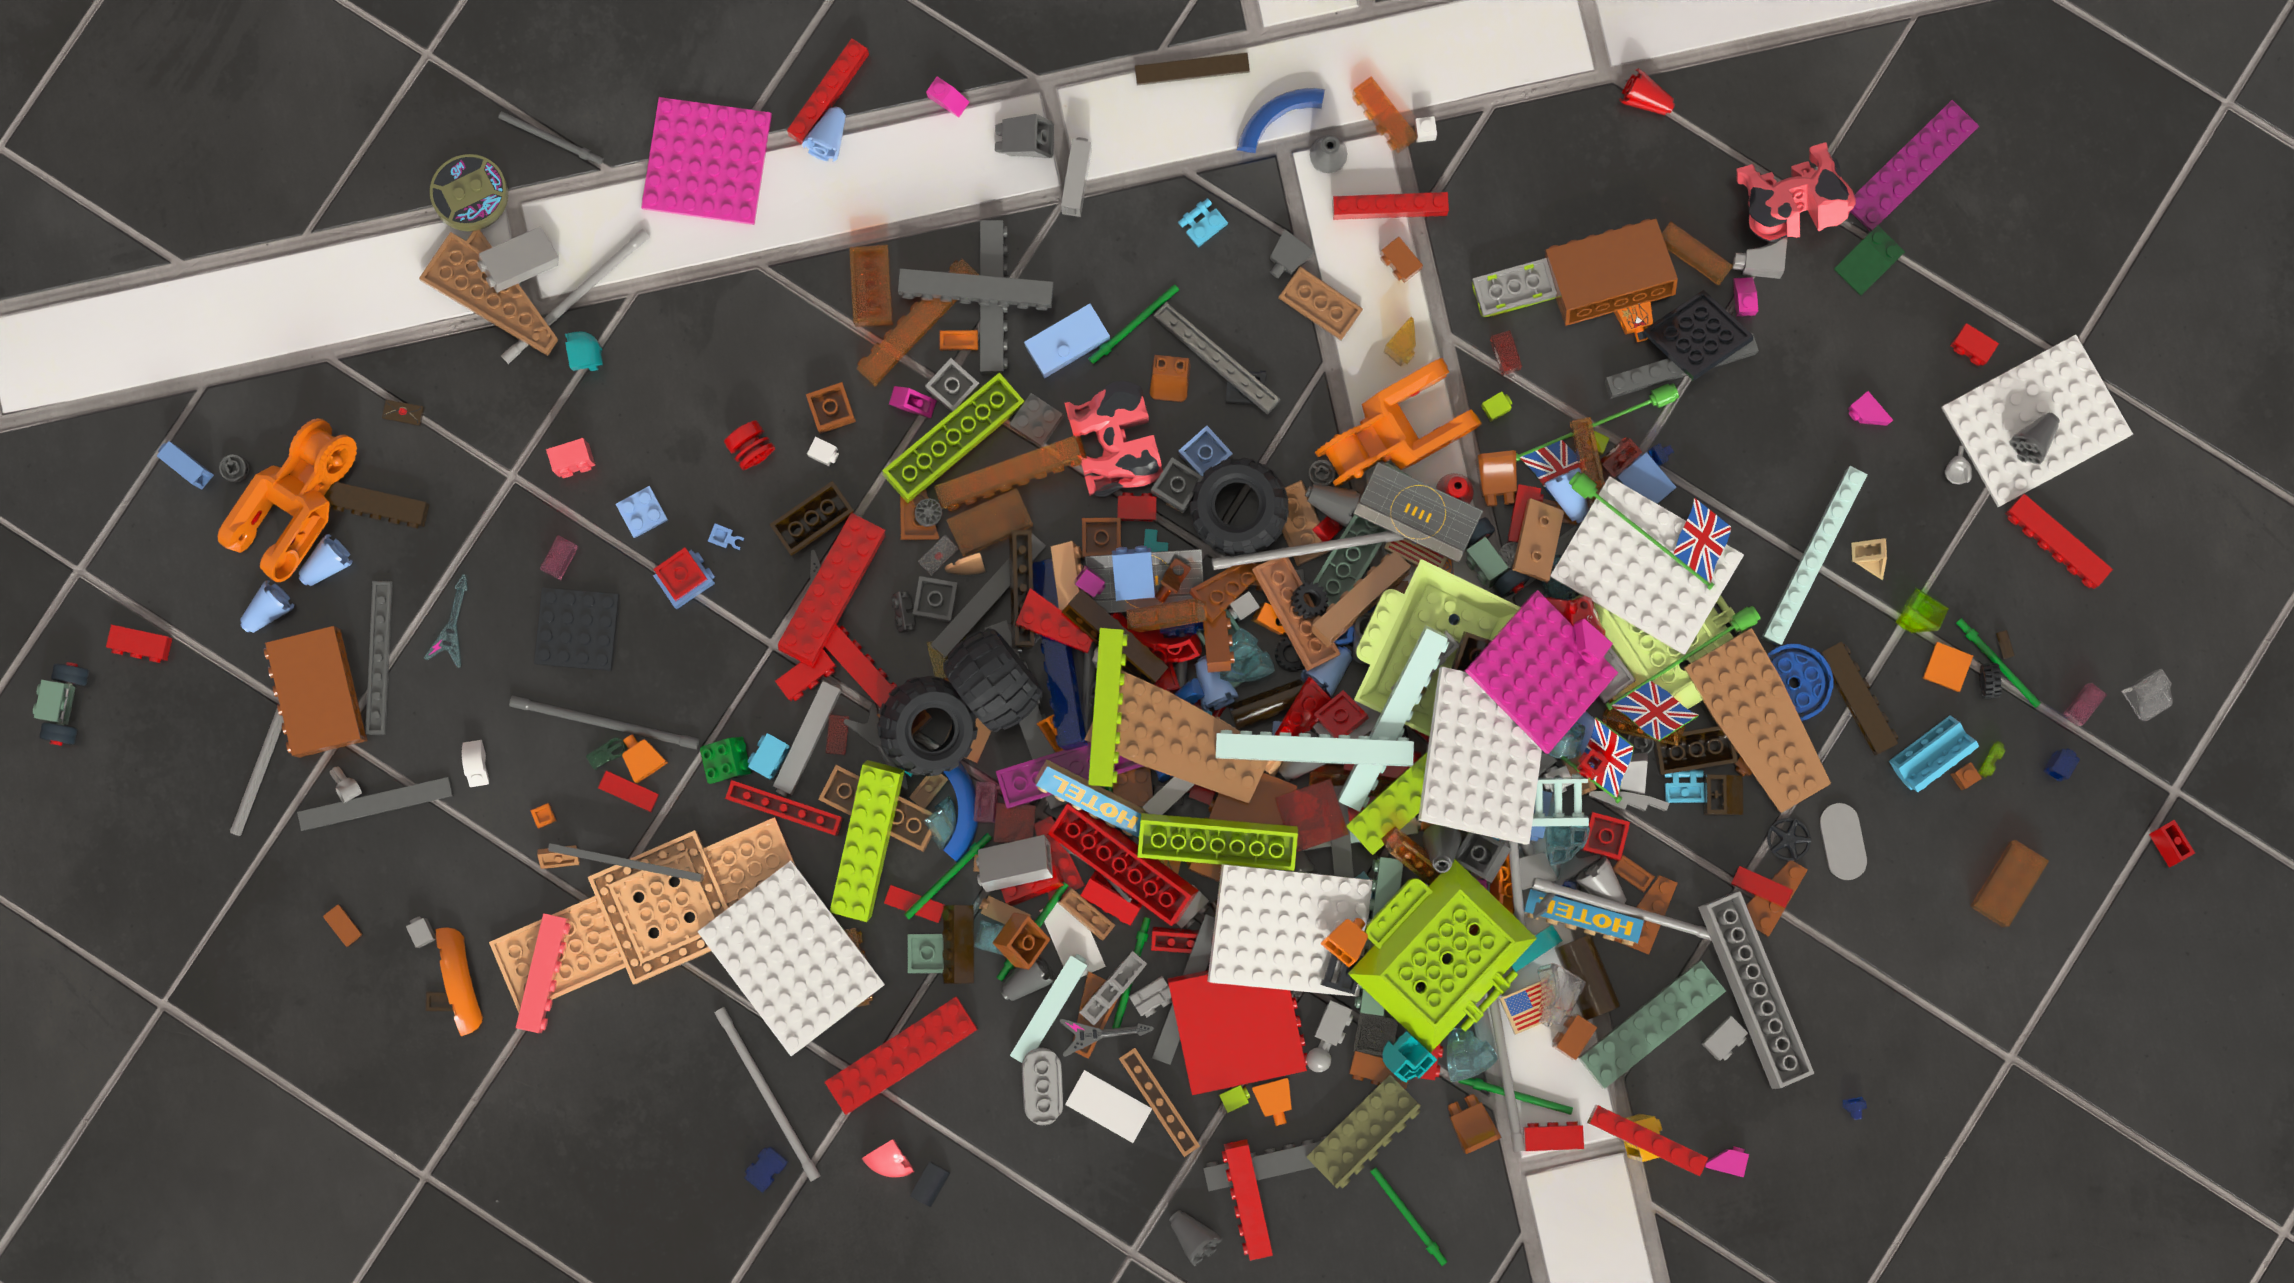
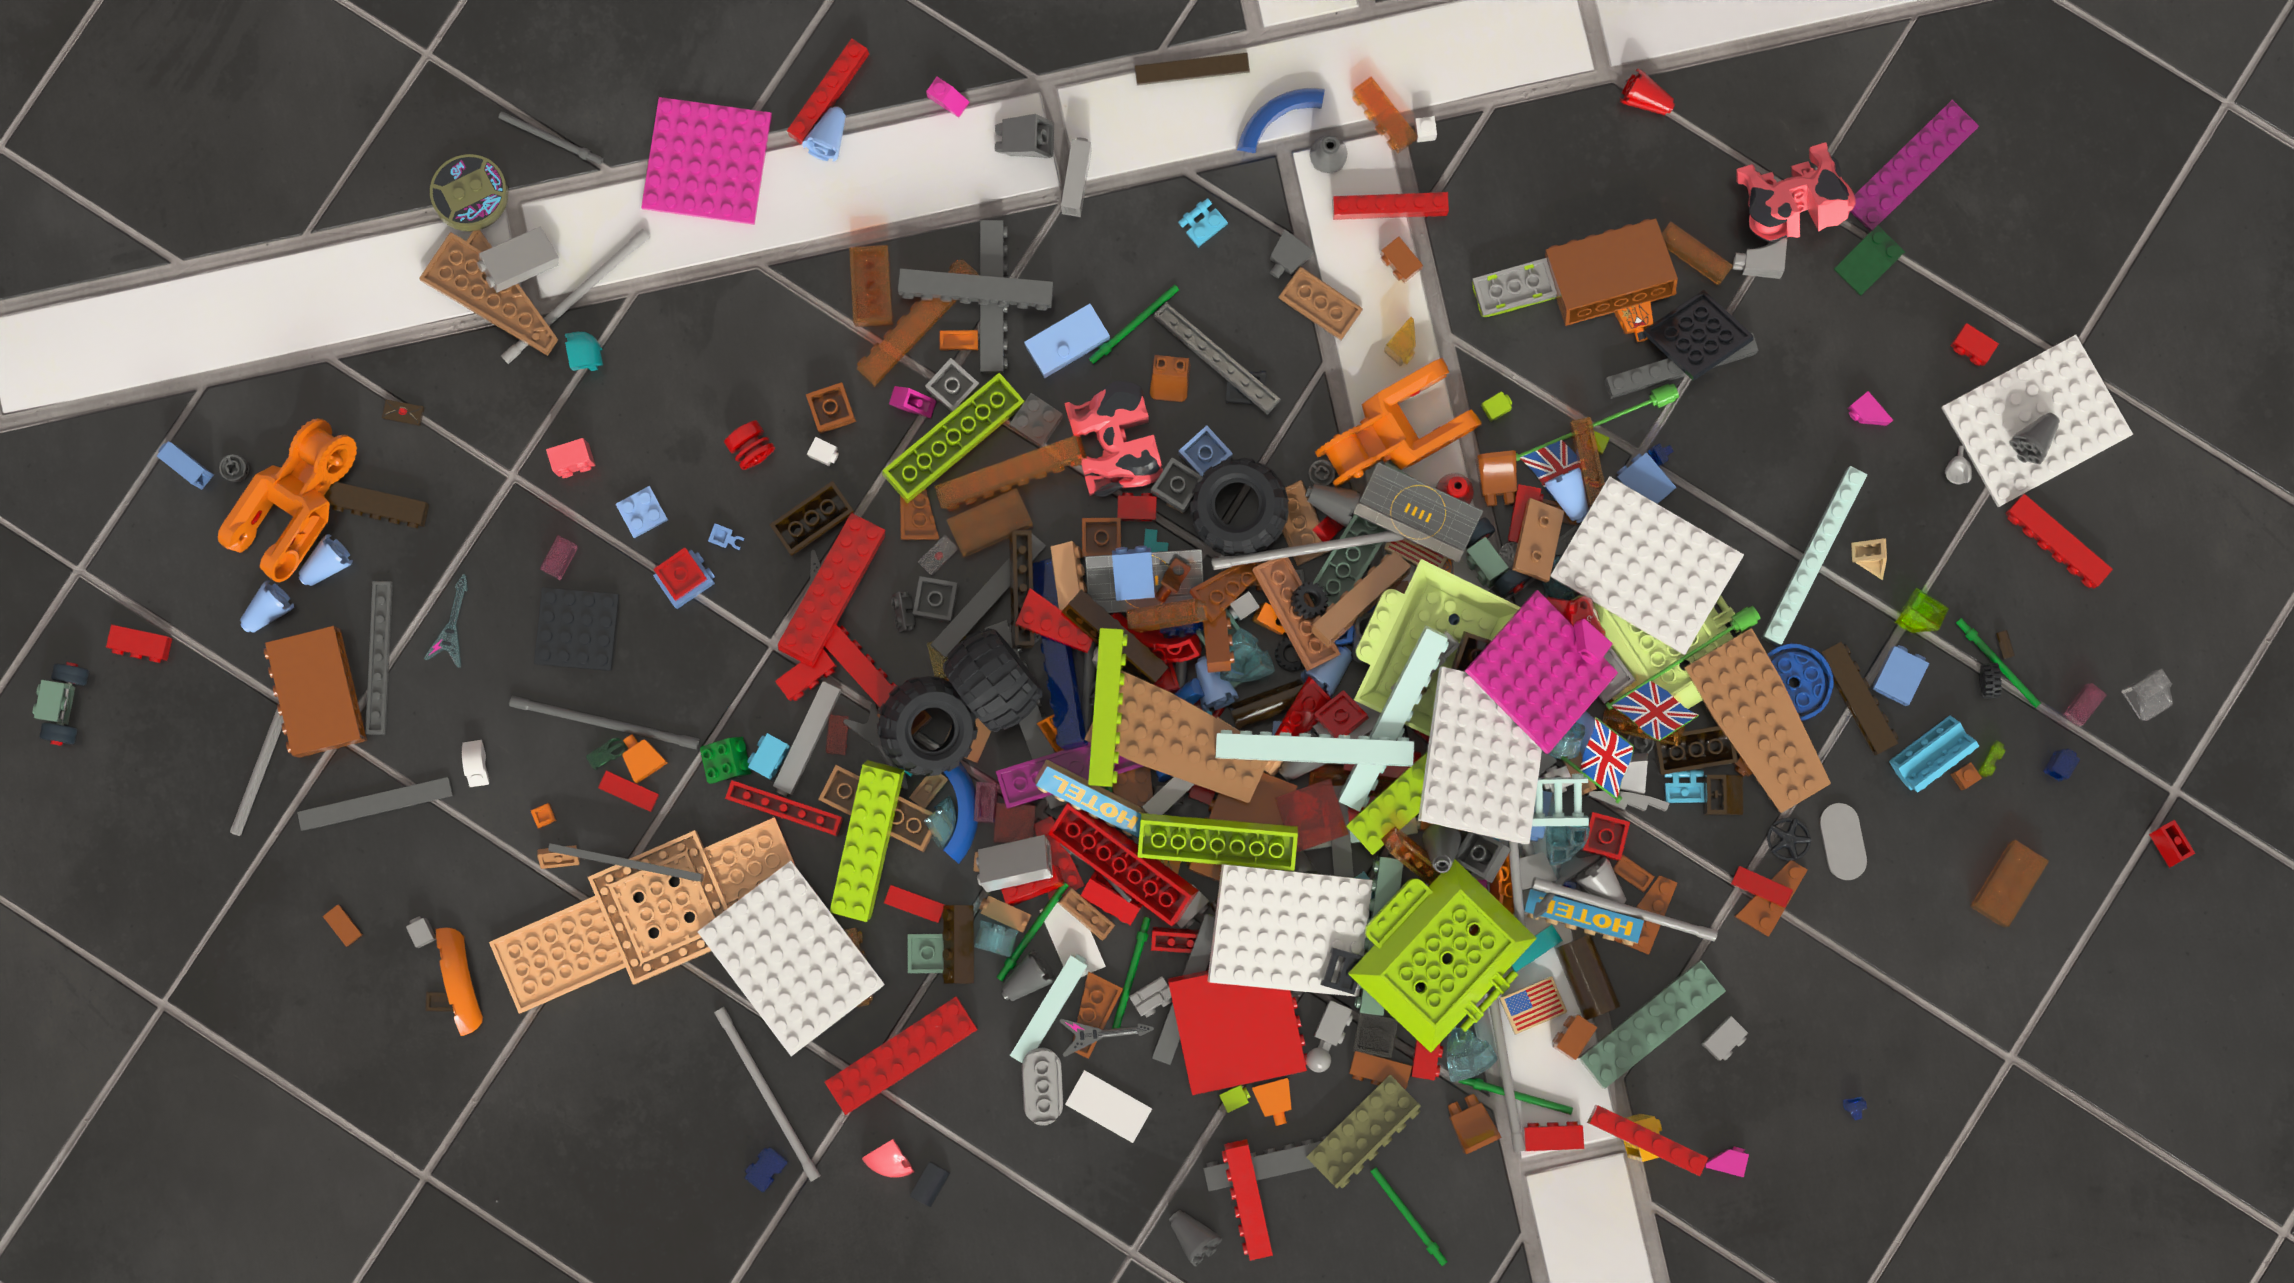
light grey axle [330,767,362,803] -> none
coral brick [516,913,571,1033] -> none
green bar [904,833,992,919] -> none
dark grey wheel [914,499,942,527] -> none
light nougat brick [945,553,986,575] -> none
dark orange brick [993,912,1050,970] -> none
magenta brick [1074,565,1106,598] -> none
light grey slope [1079,951,1147,1025] -> none
medium nougat brick [1119,1048,1200,1157] -> none
orange torso [1320,918,1368,967] -> none
teal brick [1382,1031,1438,1083] -> none
clear red brick [1490,330,1522,376] -> none
clear hips [1537,963,1586,1027] -> none
flag [1569,472,1731,590] -> none
red brick [1577,749,1608,780] -> none
clear red brick [1597,437,1643,478] -> none
light grey brick [1698,891,1814,1089] -> none
dark pink slope [1733,277,1758,317] -> none
orange tile [1923,642,1973,692] -> none
none -> medium blue brick [1871,645,1929,706]

